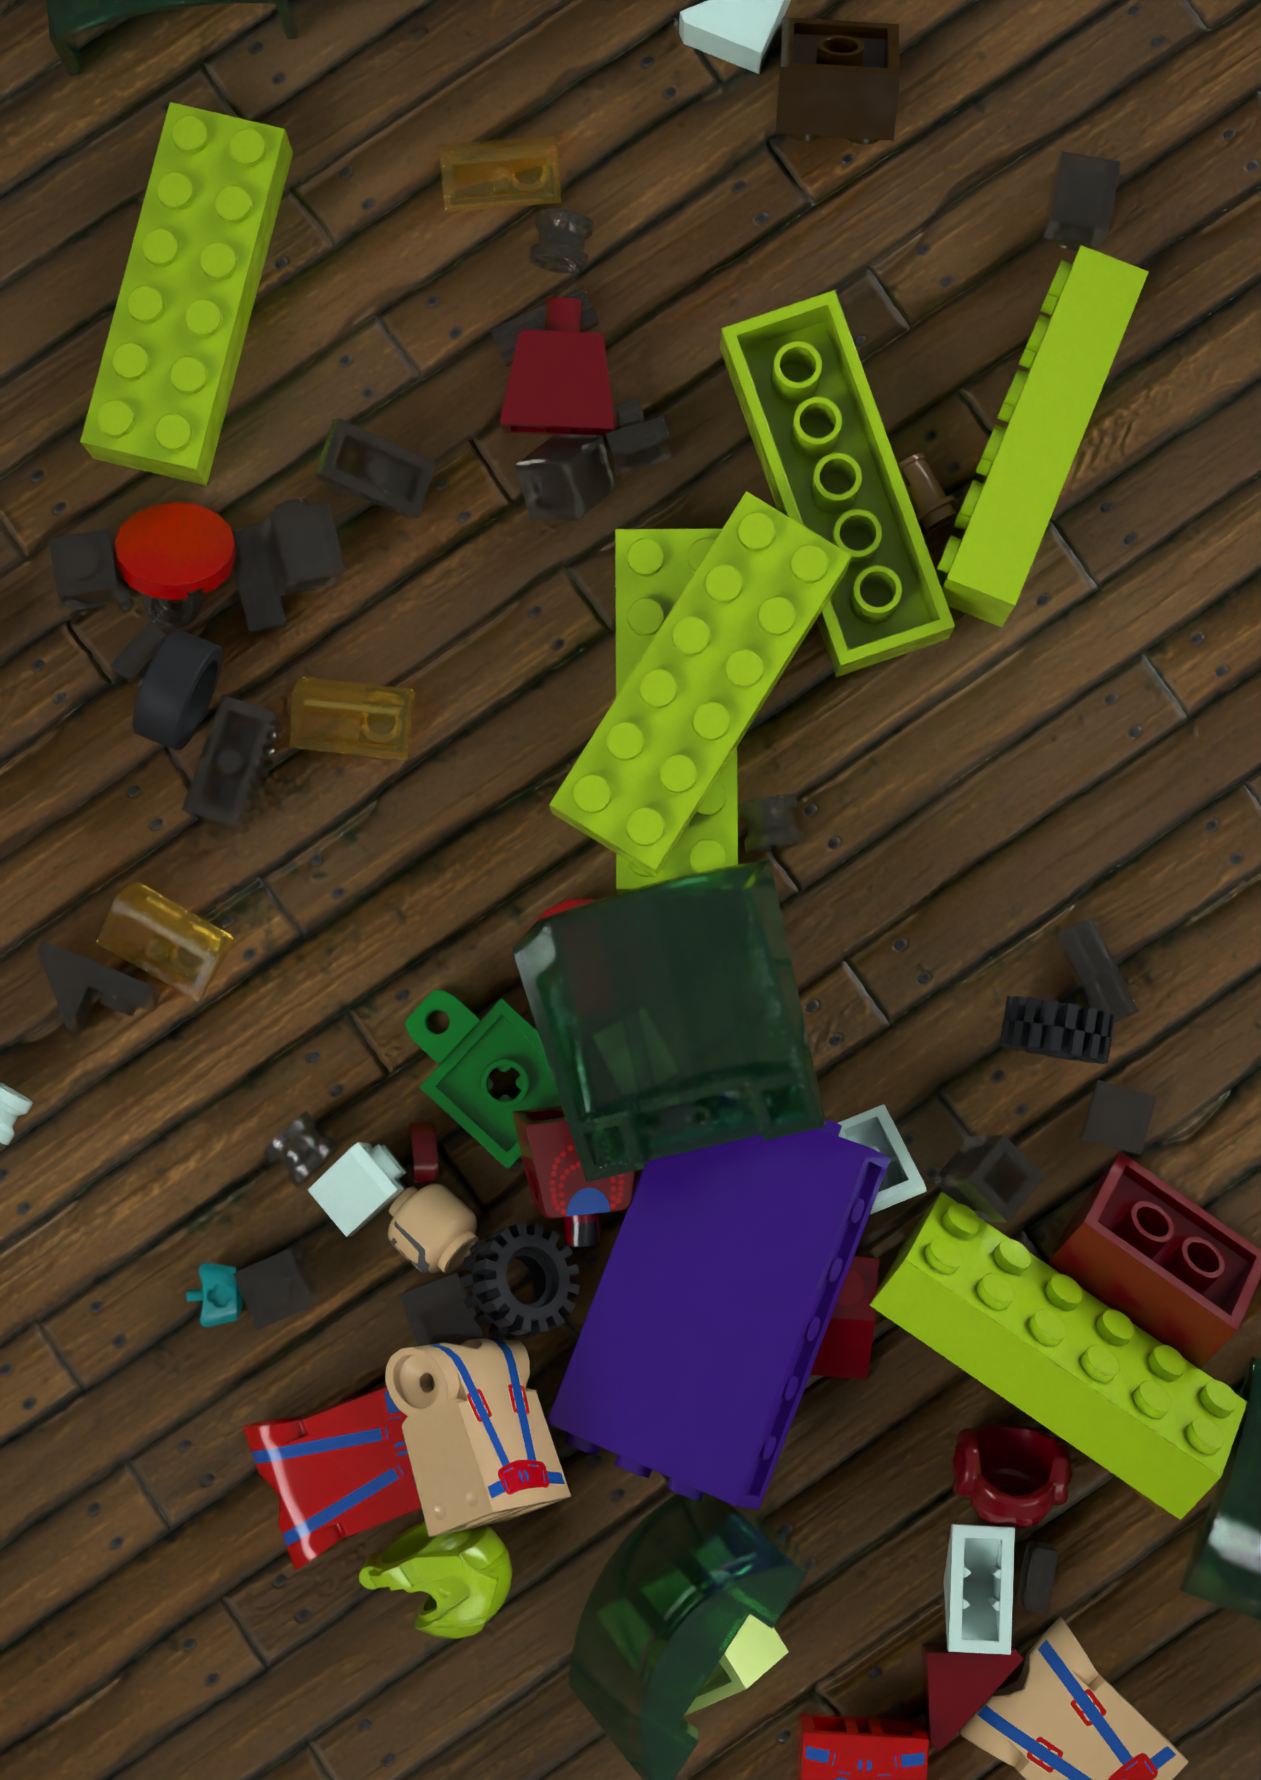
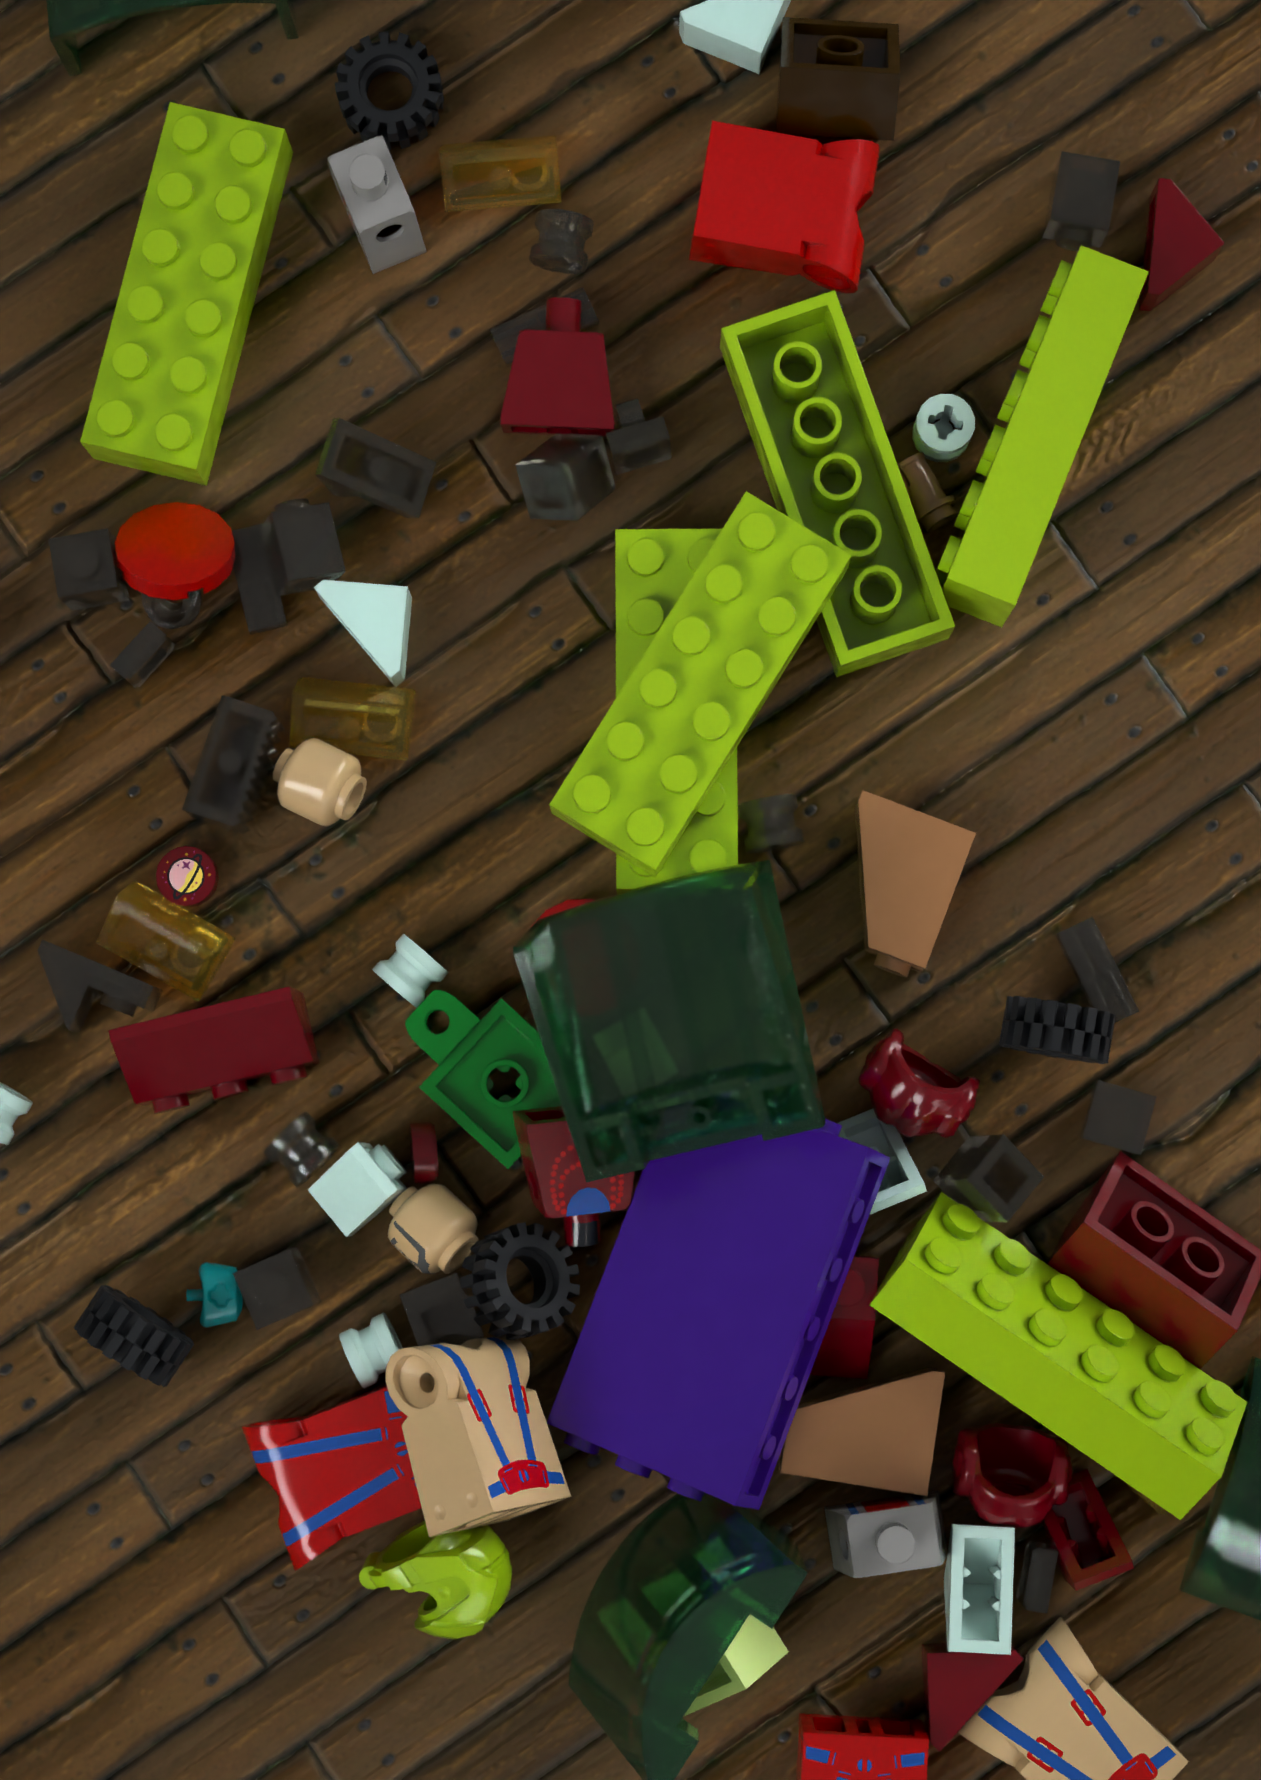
black tyre [132,629,223,750] -> none
none -> black tyre [74,1285,194,1387]
none -> dark red slope [108,986,320,1114]
none -> tile [156,846,219,908]
none -> tan head [273,738,367,827]
none -> light aqua slope [314,580,412,687]
none -> light grey torso [327,135,427,274]
none -> black tyre [335,31,444,150]
none -> light aqua wheel [339,1312,403,1388]
none -> light aqua wheel [372,933,449,1008]
none -> red piece [689,120,880,293]
none -> medium nougat slope [778,1367,945,1496]
none -> light grey torso [824,1490,948,1578]
none -> medium nougat slope [854,790,976,978]
none -> dark red hair [858,1029,980,1138]
none -> light aqua wheel [912,394,975,462]
none -> dark red slope [1042,1469,1134,1591]
none -> dark red slope [1139,178,1224,311]

